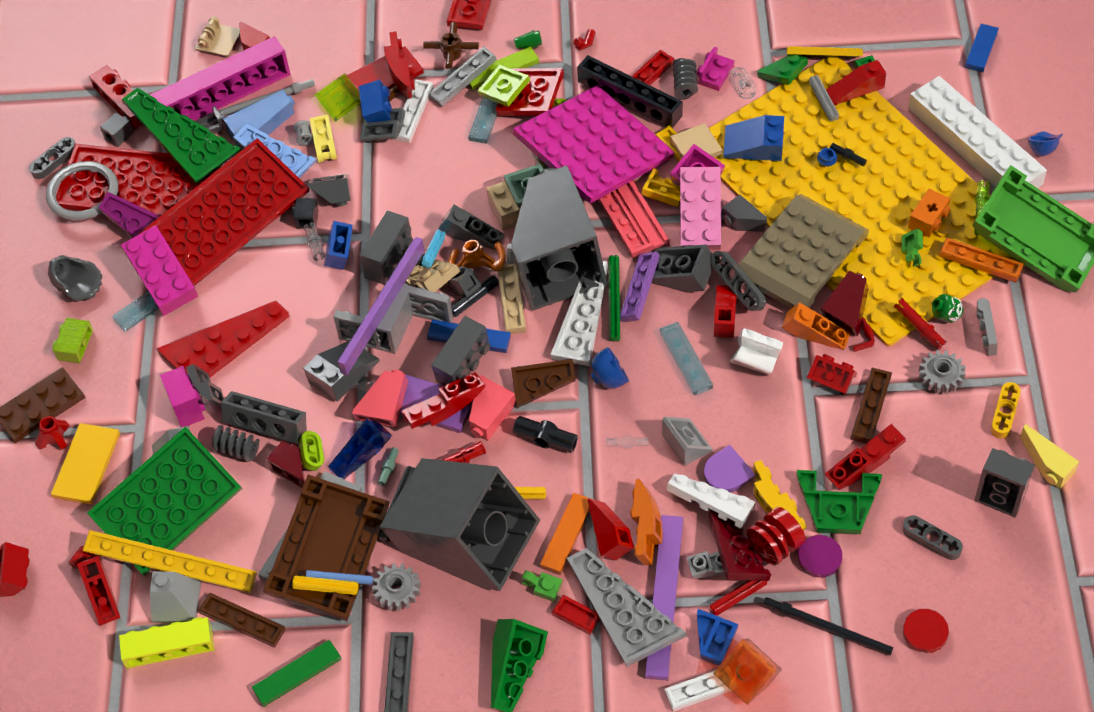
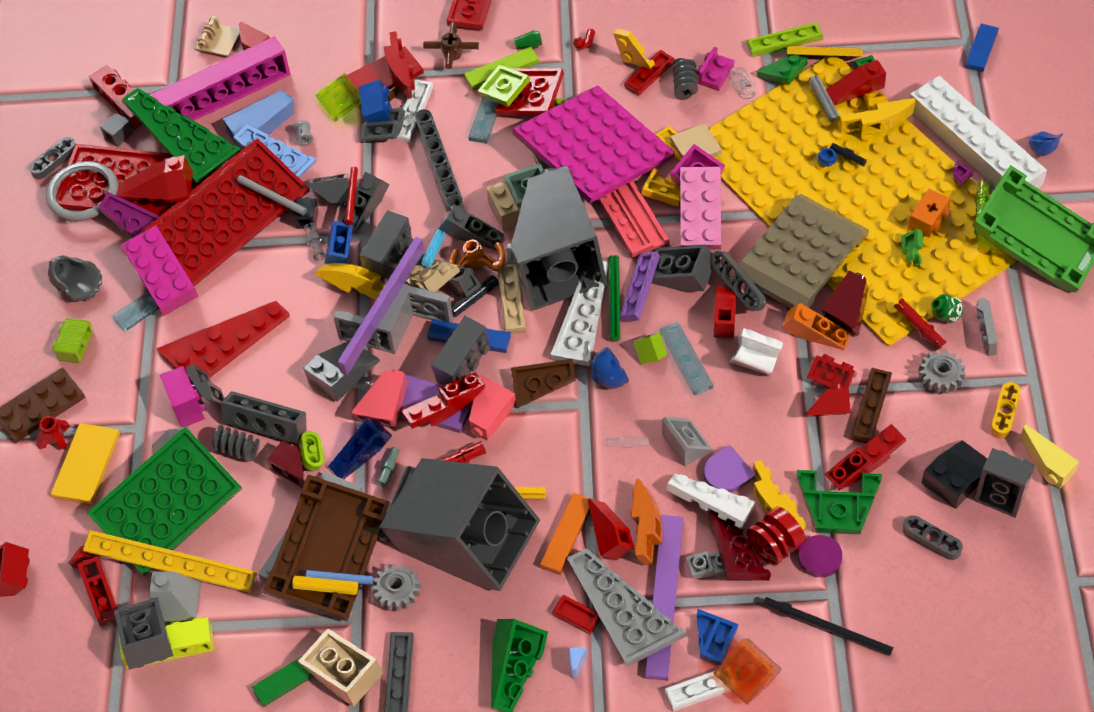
flat silver bracket [196,106,224,134] -> none
reddish brown tile [198,593,286,648] -> none
light grey bar [207,79,315,116] -> none
light yellow plate [310,115,337,163] -> none
light grey tile [429,46,497,107] -> none
black piece [513,416,578,453] -> none
bright green plate [522,570,562,602] -> none
black brick [577,55,683,128] -> none
red axle [709,580,767,616] -> none
dark grey slope [722,195,767,232] -> none
blue slope [723,115,784,161] -> none
red piece [853,317,875,352] -> none
red tile [903,609,949,653] -> none
orange tile [939,237,1024,283] -> none
none -> dark grey slope [114,597,173,670]
none -> red wedge [117,155,193,203]
none -> light grey bar [237,175,307,216]
none -> tan slope [298,628,383,707]
none -> yellow slope [315,263,385,300]
none -> dark grey slope [341,172,390,232]
none -> red bar [345,167,358,226]
none -> dark grey beam [415,109,464,213]
none -> light blue slope [569,647,587,679]
none -> yellow wing [613,28,655,69]
none -> lime panel [633,332,668,365]
none -> lime tile [746,22,823,57]
none -> red slope [806,384,851,417]
none -> yellow slope [839,98,915,137]
none -> yellow slope [863,91,887,111]
none -> black slope [921,440,988,509]
none -> magenta tile [953,161,973,187]

